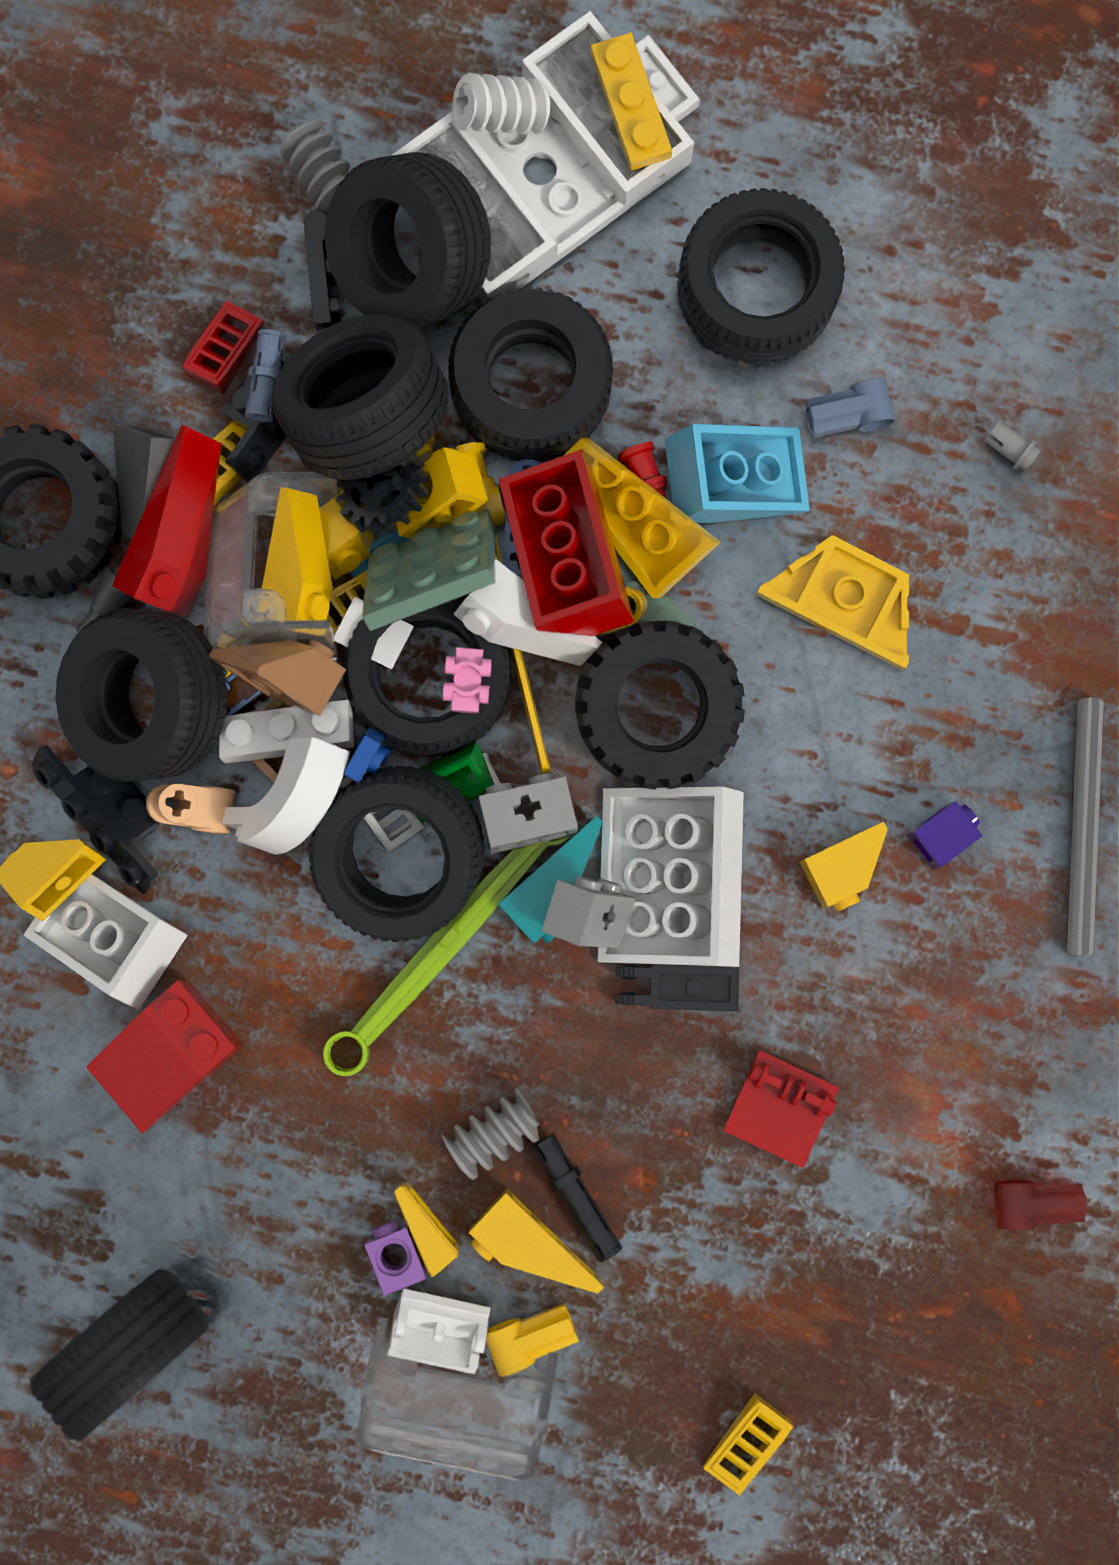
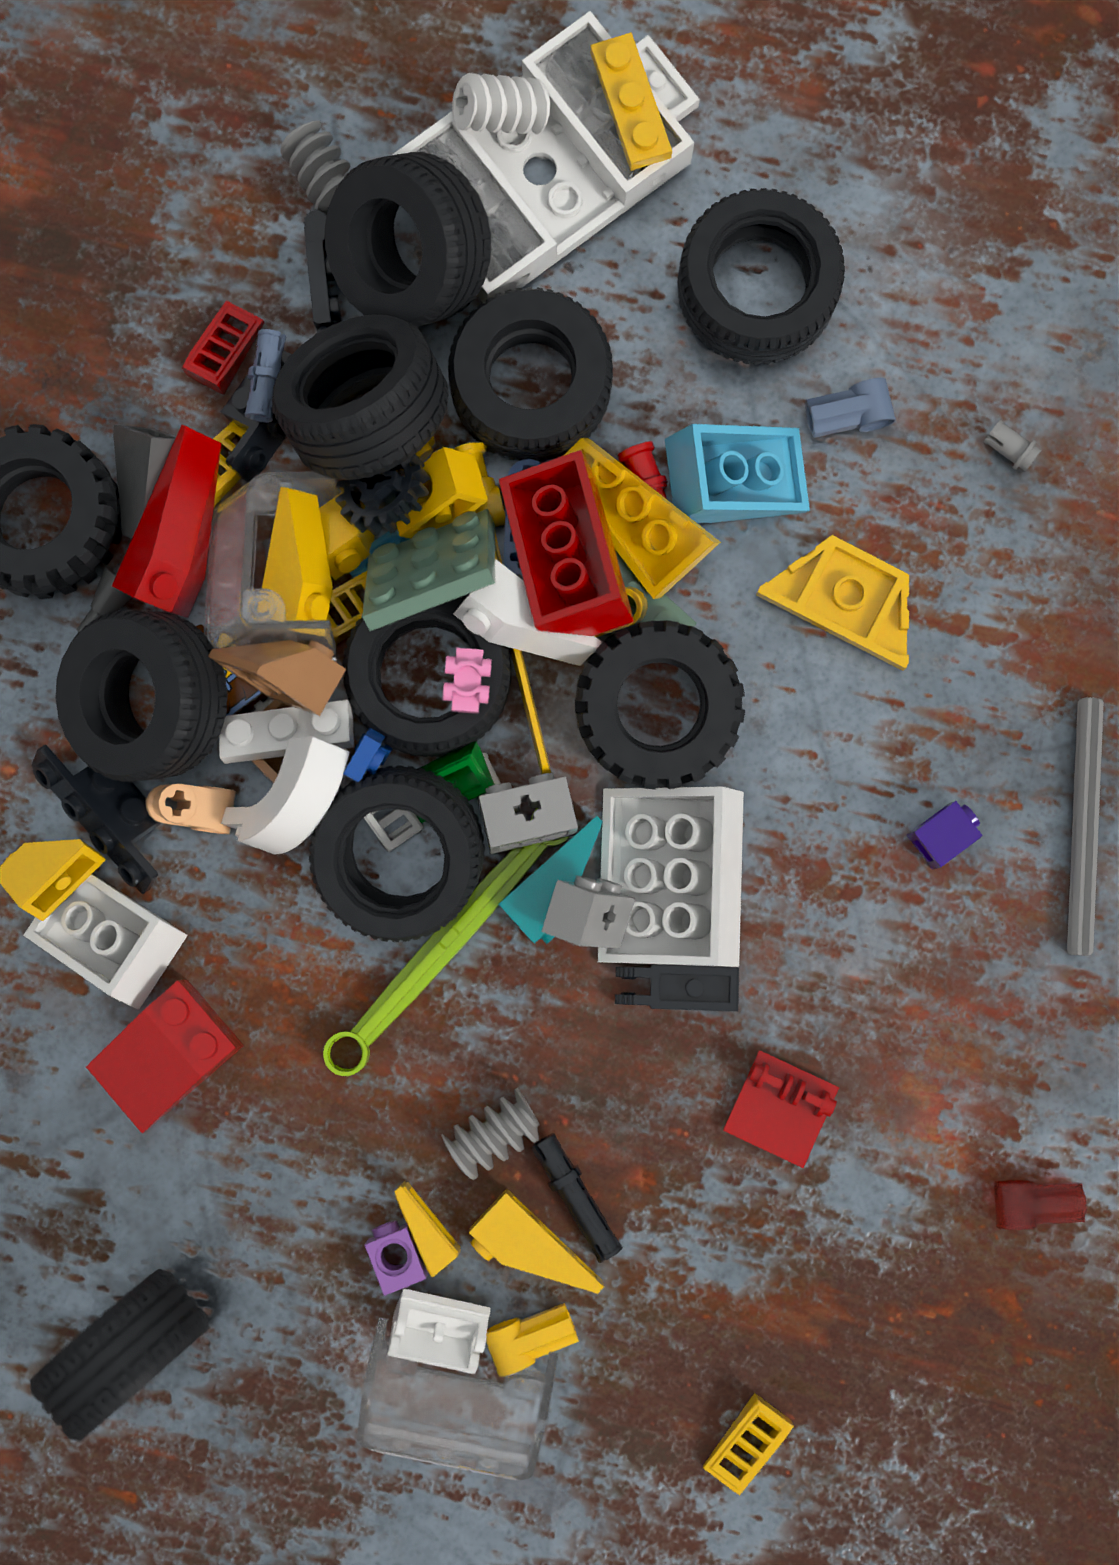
white sticker [332,597,414,669] -> none
yellow slope [800,822,888,912] -> none

